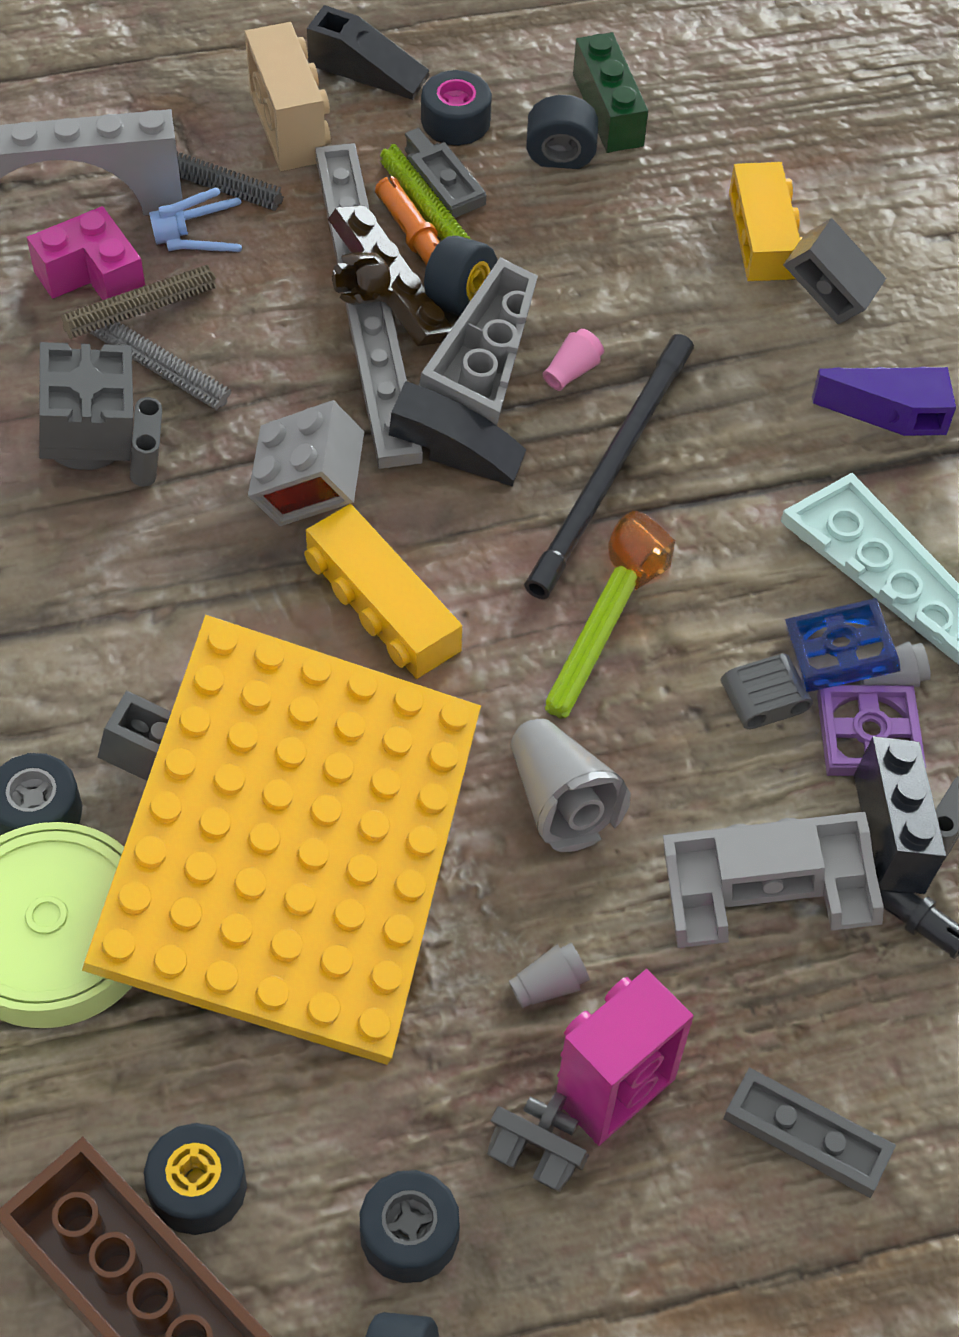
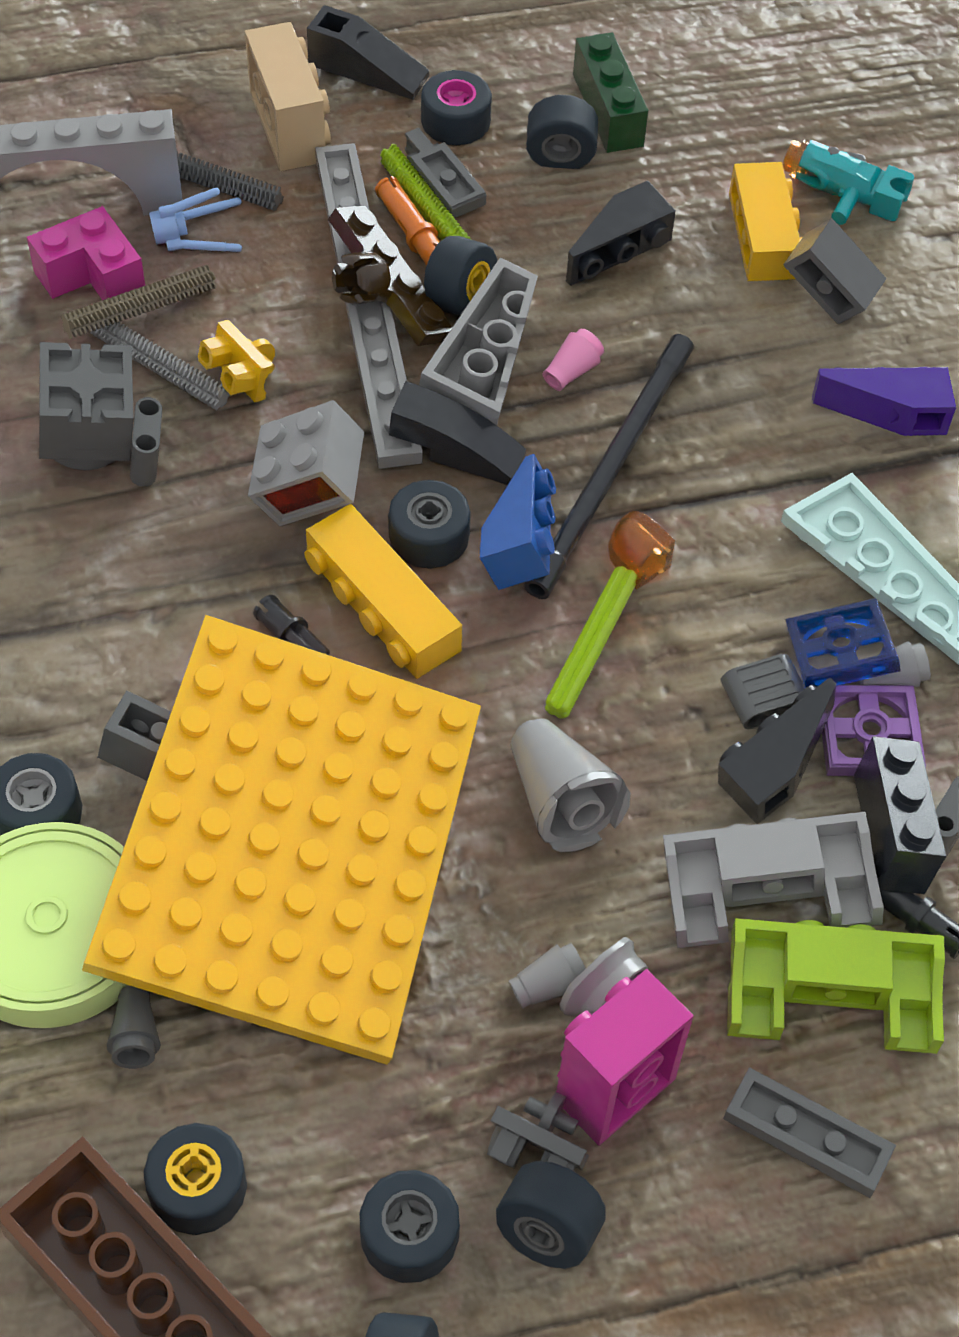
none -> dark grey cone [107,986,161,1069]
none -> yellow hips [198,320,275,402]
none -> black axle [253,595,330,655]
none -> black wheel [388,480,471,569]
none -> blue slope [480,454,556,590]
none -> black wheel [496,1161,606,1269]
none -> light grey hat [560,937,648,1017]
none -> black slope [566,180,676,286]
none -> black slope [718,677,836,824]
none -> lime bracket [727,918,945,1054]
none -> teal piece [783,139,915,225]

